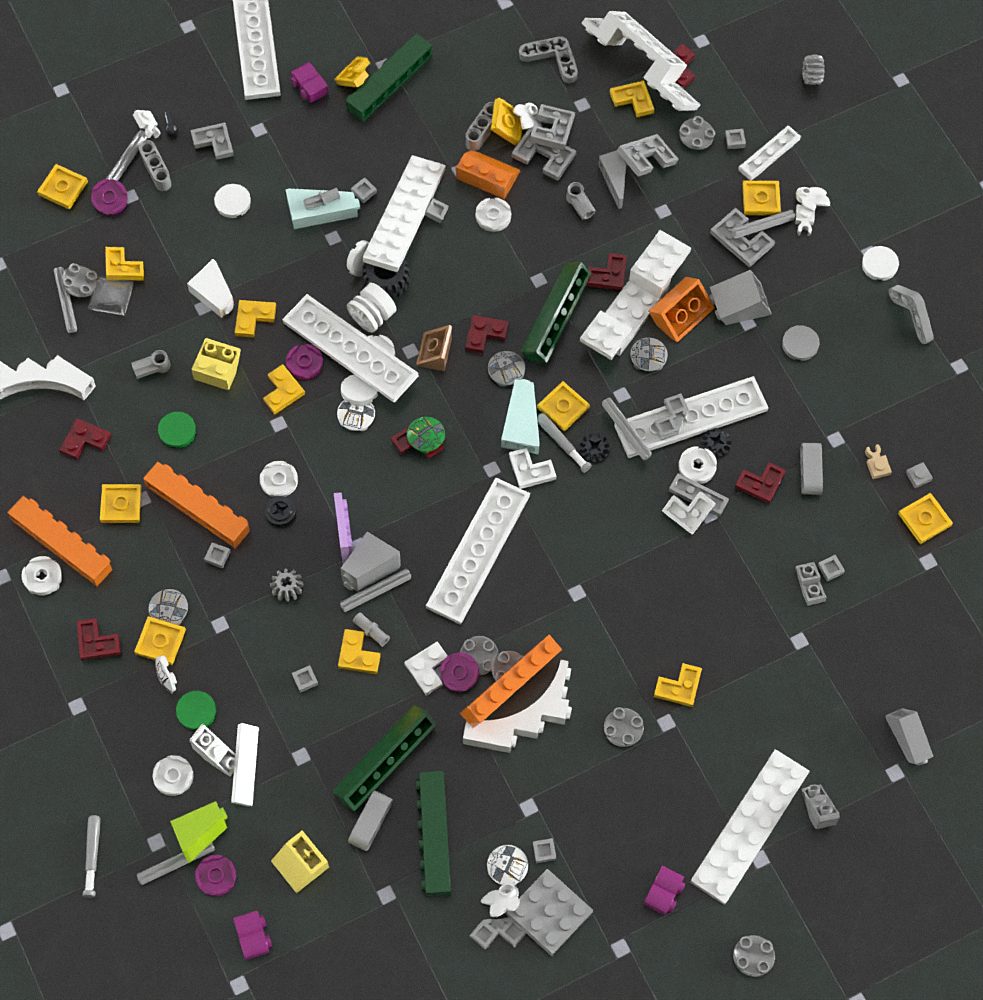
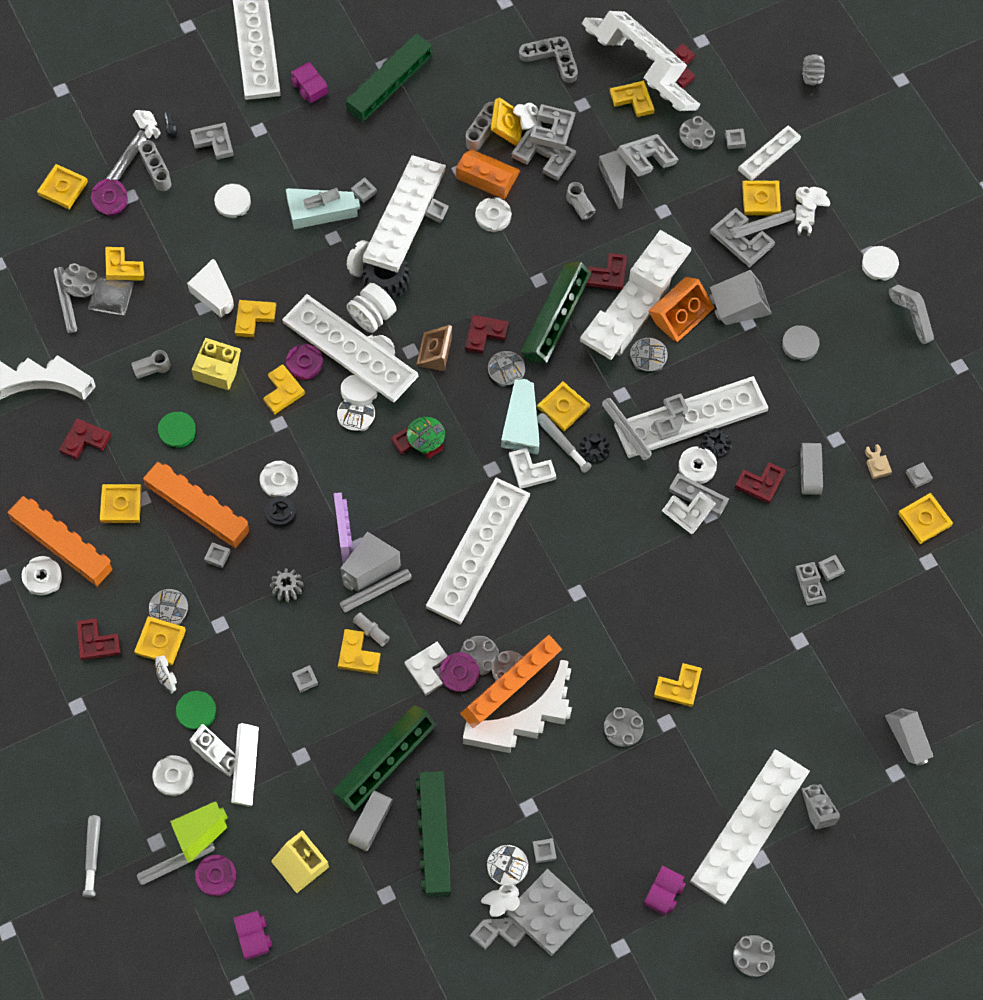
yellow plate [334,57,370,87] -> none

